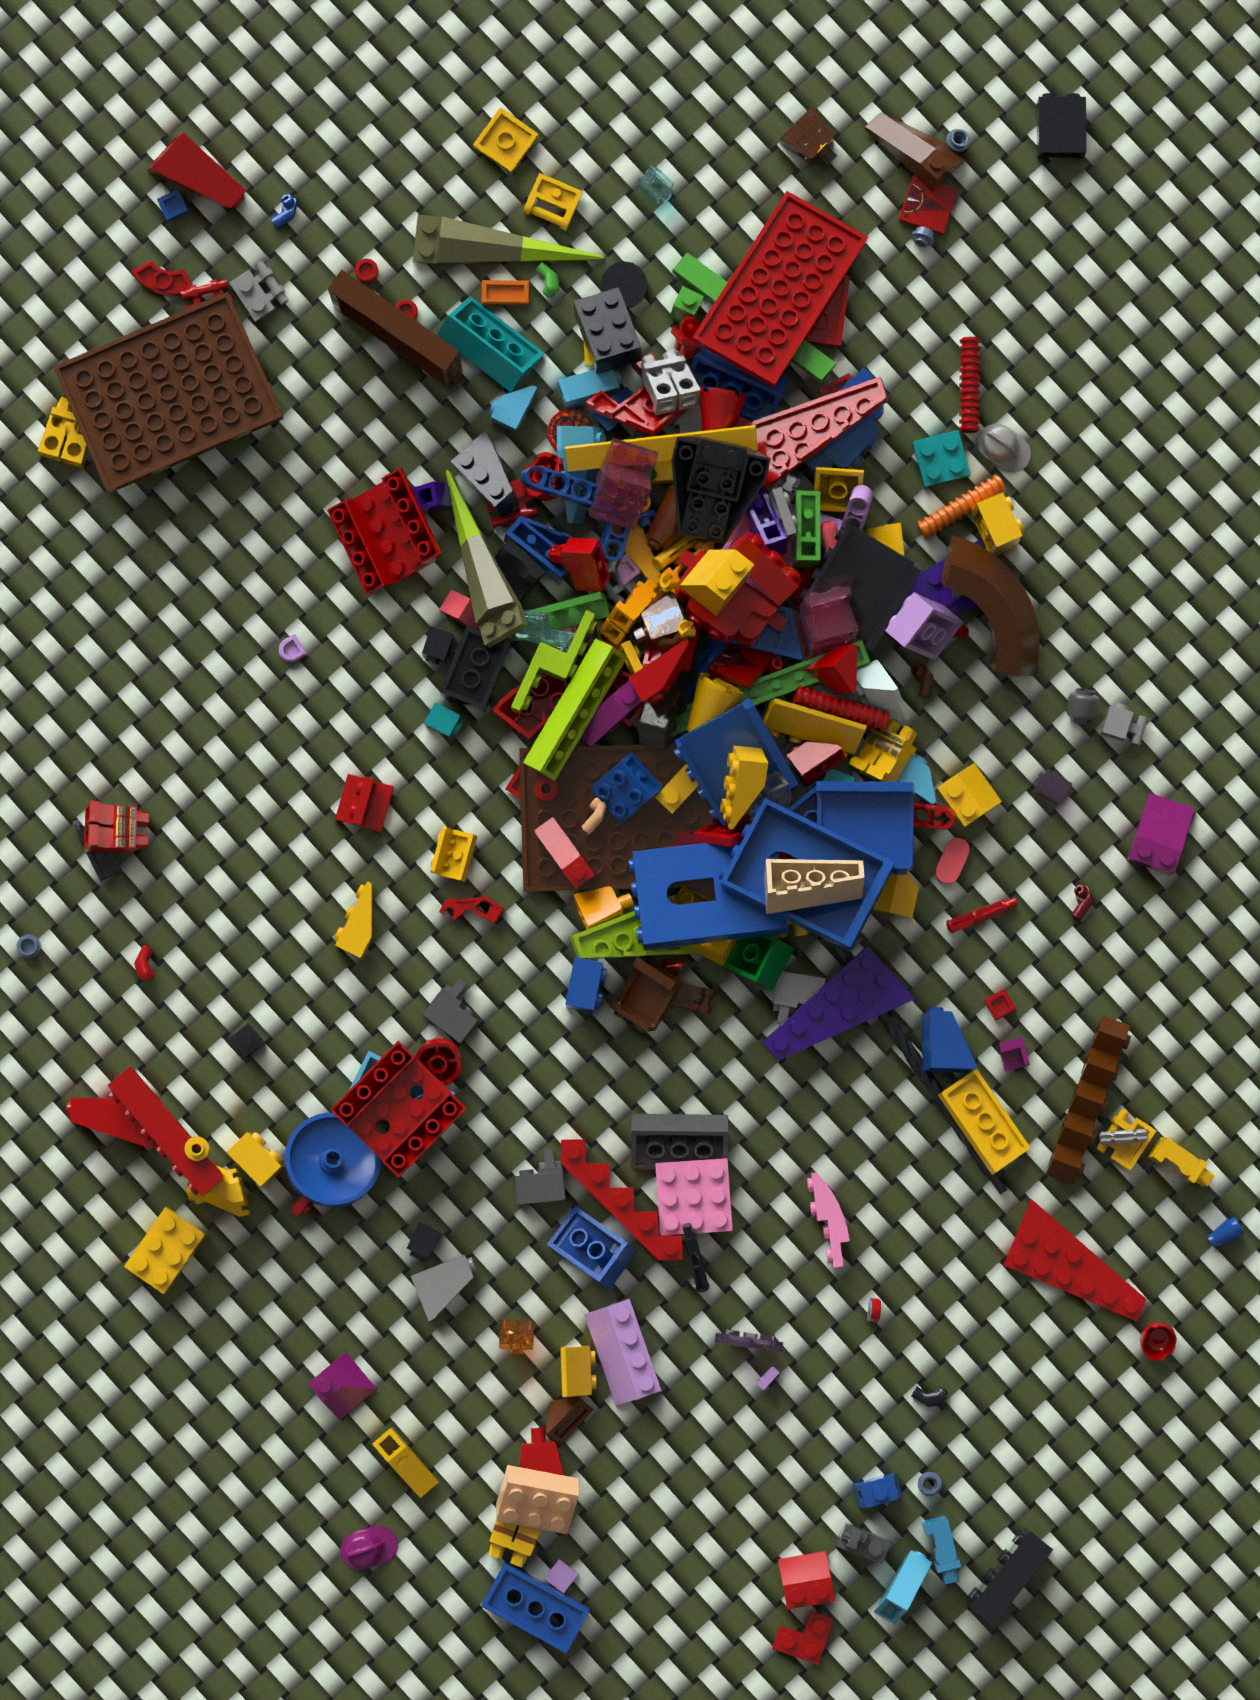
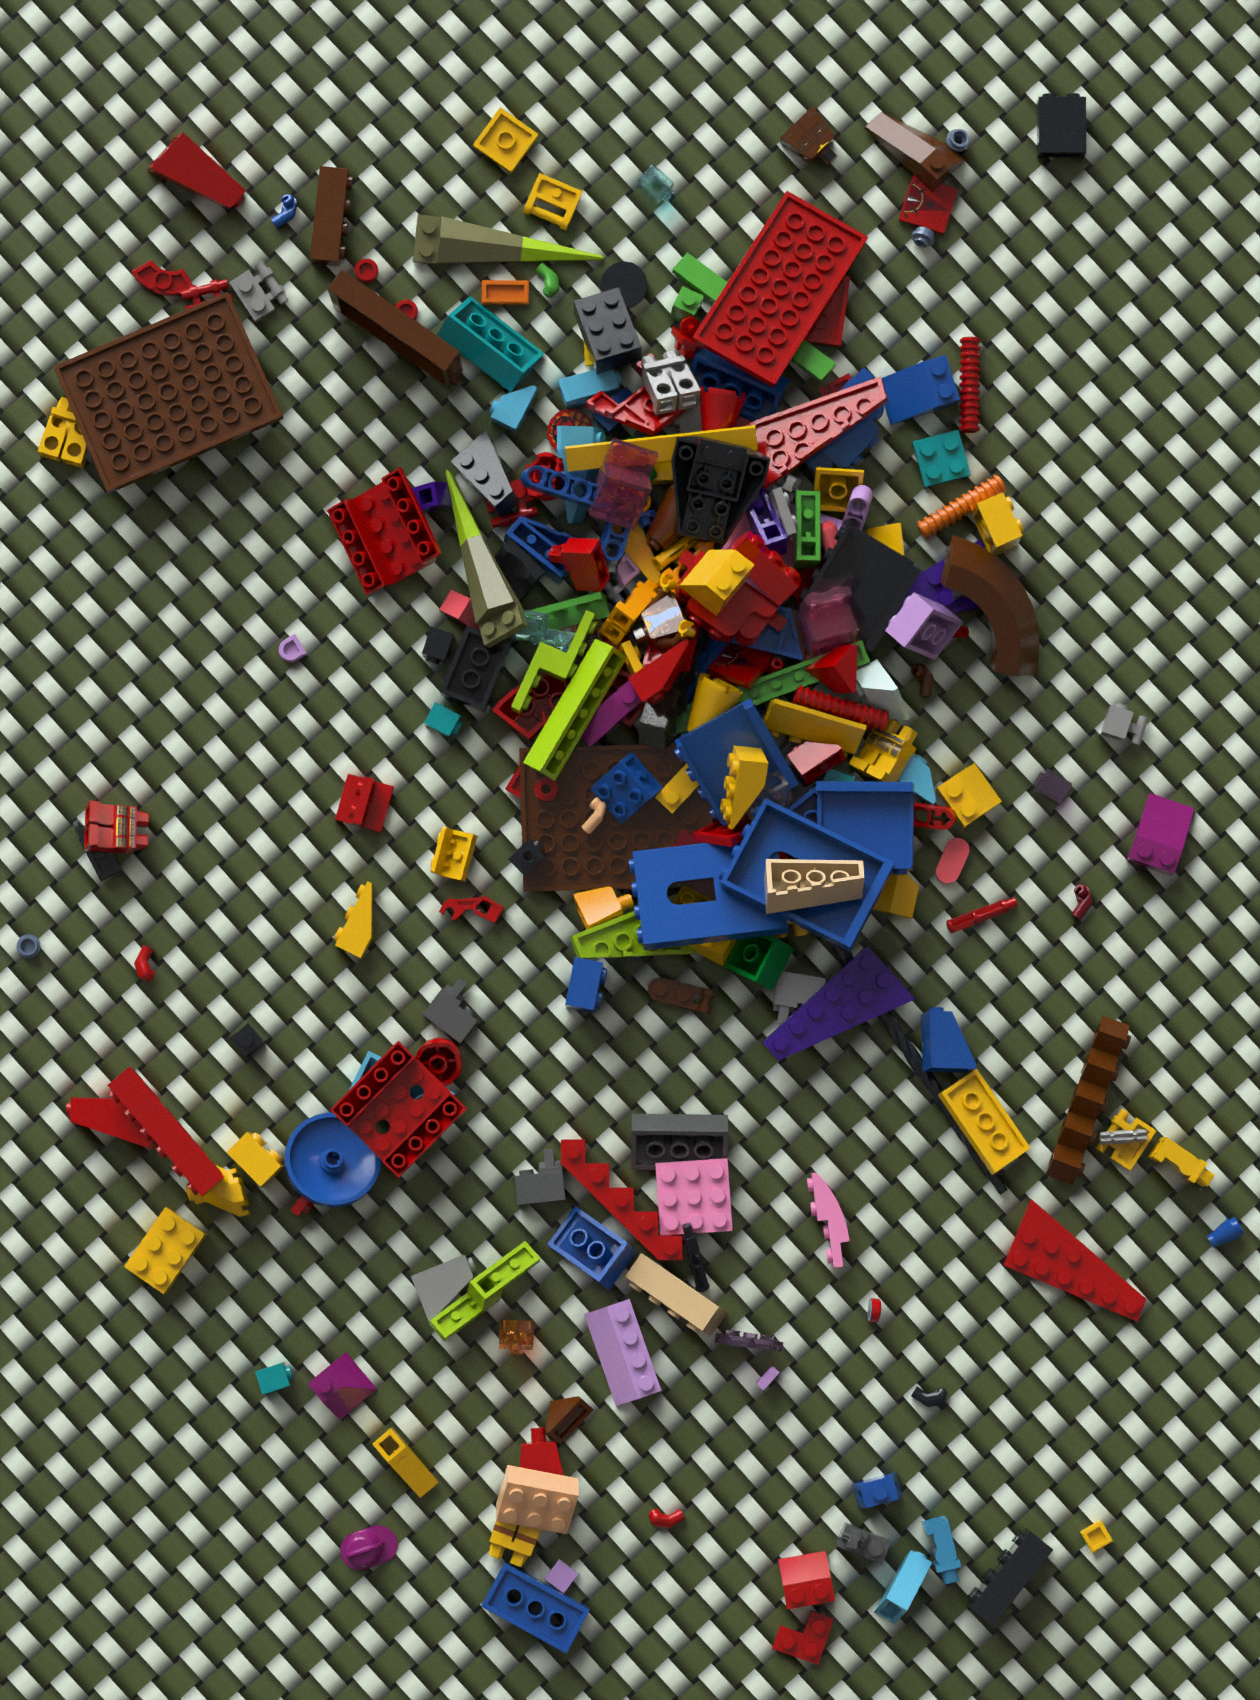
blue plate [157,189,189,222] -> none
yellow plate [185,1137,209,1161] -> none
black brick [407,1222,441,1261] -> none
slope [534,817,596,889] -> none
yellow slope [561,1346,597,1397] -> none
reddish brown panel [609,957,683,1033] -> none
clear red slope [661,959,685,977] -> none
sand blue plate [917,1472,942,1496] -> none
light grey piece [978,424,1031,473] -> none
red tile [983,988,1016,1021] -> none
magenta panel [997,1037,1030,1071] -> none
dark grey head [1066,688,1099,724] -> none
red hair [1140,1323,1177,1361] -> none
none -> teal brick [255,1362,294,1395]
none -> reddish brown brick [310,166,353,266]
none -> lime bracket [429,1241,541,1342]
none -> black brick [508,839,546,876]
none -> tan wedge [625,1253,728,1336]
none -> red arm [648,1509,686,1529]
none -> blue slope [882,355,960,426]
none -> yellow tile [1080,1520,1113,1554]

